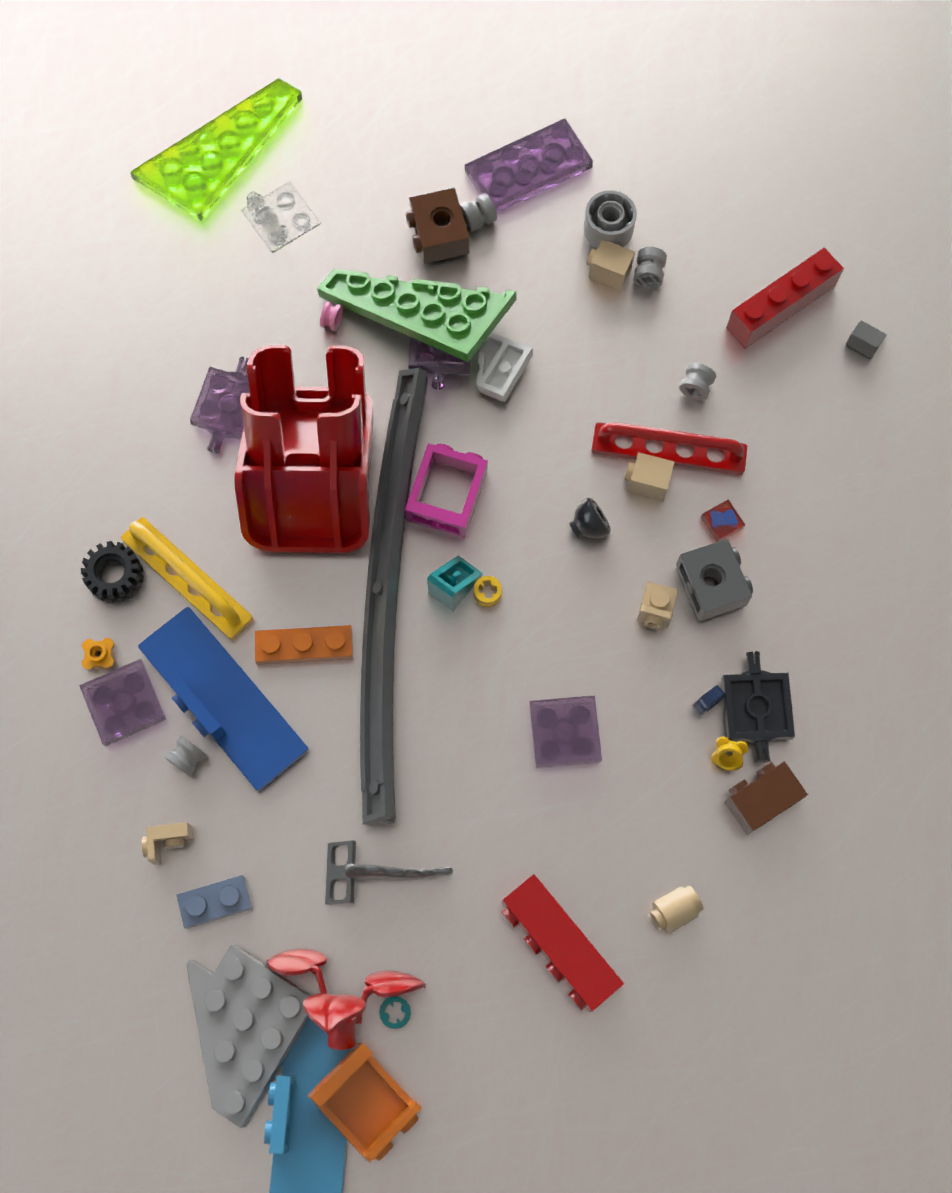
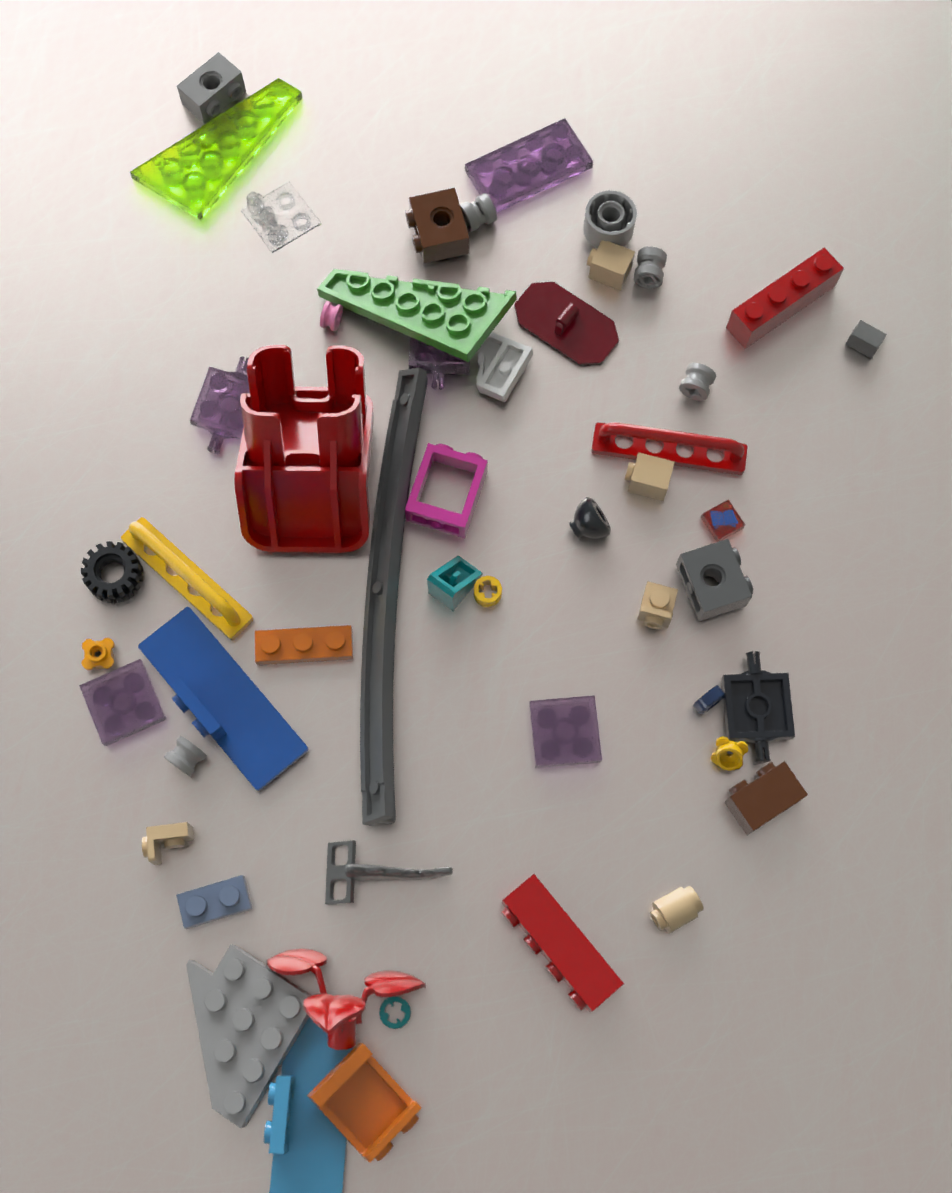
none -> light grey brick [176,52,246,124]
none -> dark red shield [514,281,619,365]

